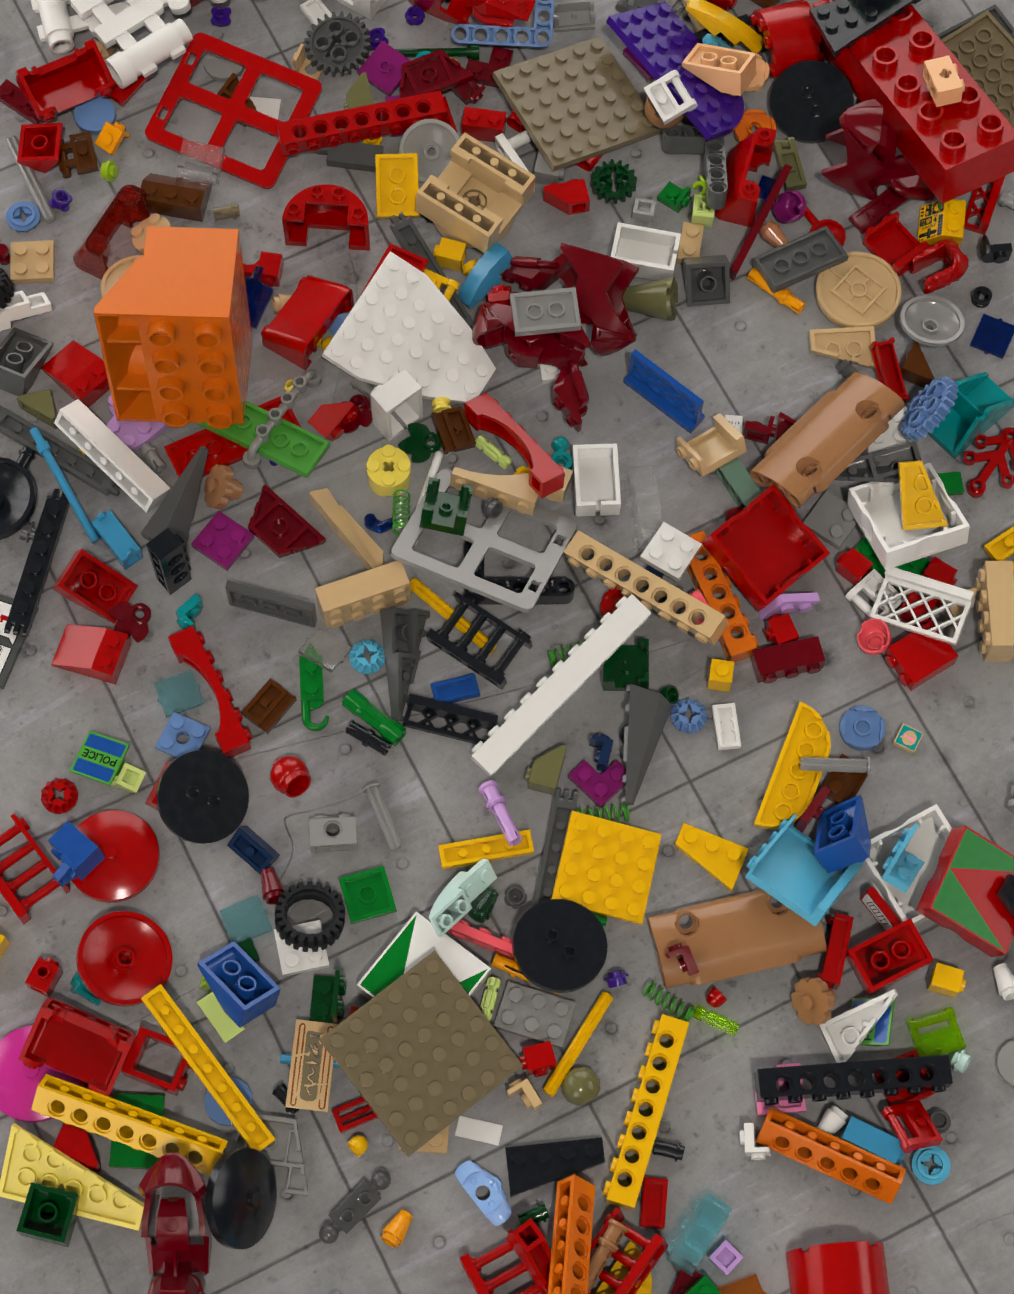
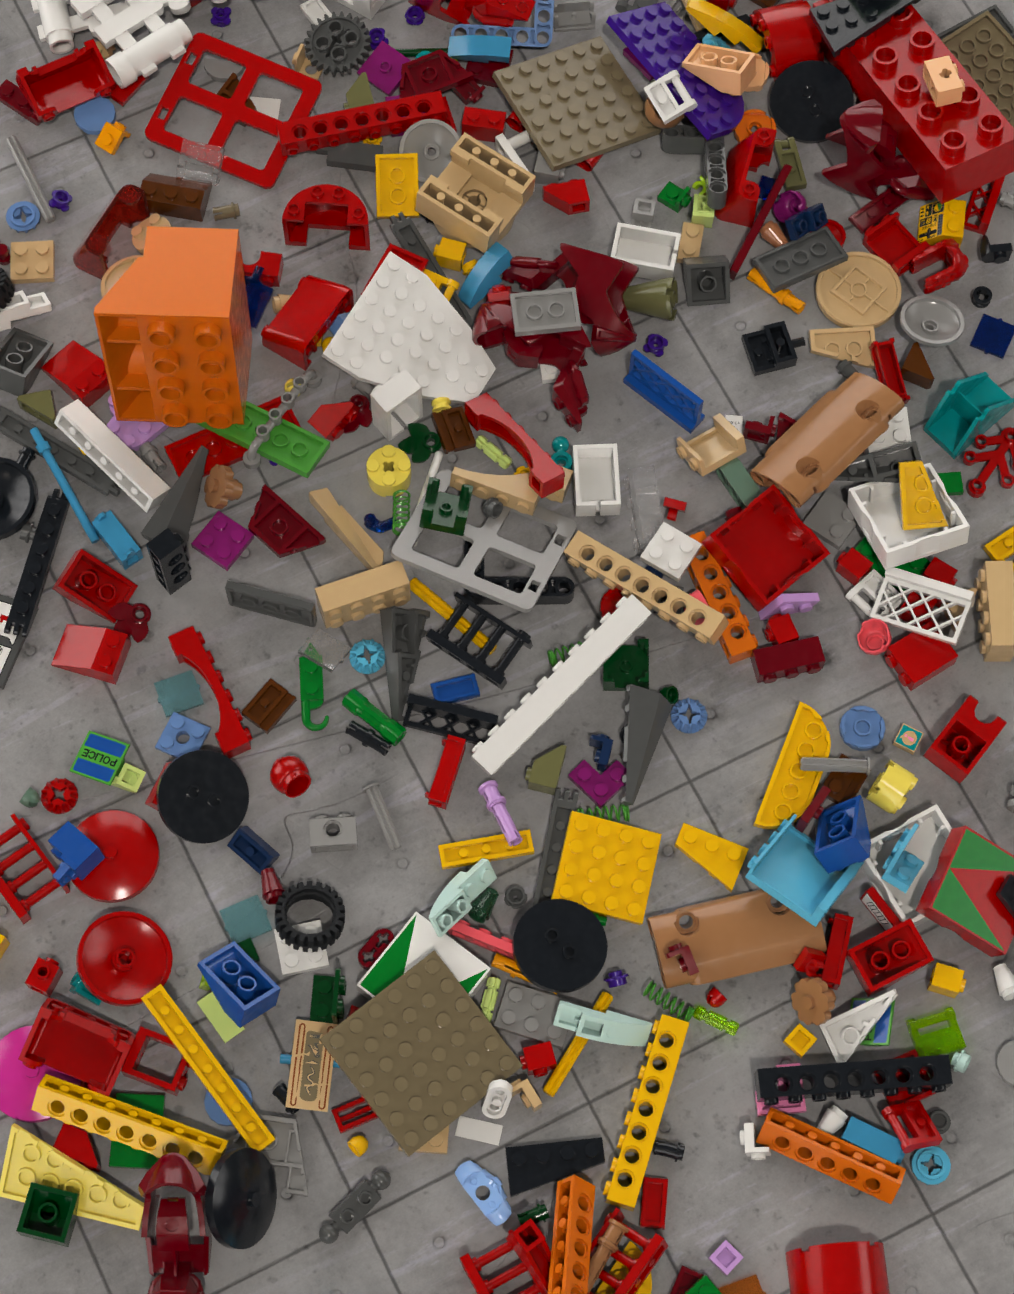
red slope [17,123,63,173] -> none
reddish brown plate [58,131,99,179] -> none
lime plate [100,160,118,182] -> none
teal bracket [175,593,203,631] -> none
green plate [339,866,397,925] -> none
light orange cone [380,1209,413,1248] -> none
olive hair [561,1067,600,1106] -> none
dark green gear [591,159,637,204] -> none
clear light blue brick [666,1192,732,1276] -> none
yellow brick [707,659,734,692] -> none
white plate [712,703,741,751] -> none
medium blue gear [900,376,959,441] -> none
none -> sand green hinge [19,787,40,808]
none -> dark red beam [358,928,394,970]
none -> red container [425,734,466,810]
none -> dark azure slope [448,35,512,63]
none -> white plate [482,1079,513,1119]
none -> light aqua slope [553,1000,653,1046]
none -> dark purple plate [643,334,668,357]
none -> red tile [663,497,687,521]
none -> black plate [741,321,805,376]
none -> yellow plate [783,1023,817,1058]
none -> dark blue slope [785,203,828,241]
none -> red tile [793,947,827,978]
none -> light yellow brick [866,760,918,814]
none -> red brick [923,695,1007,784]

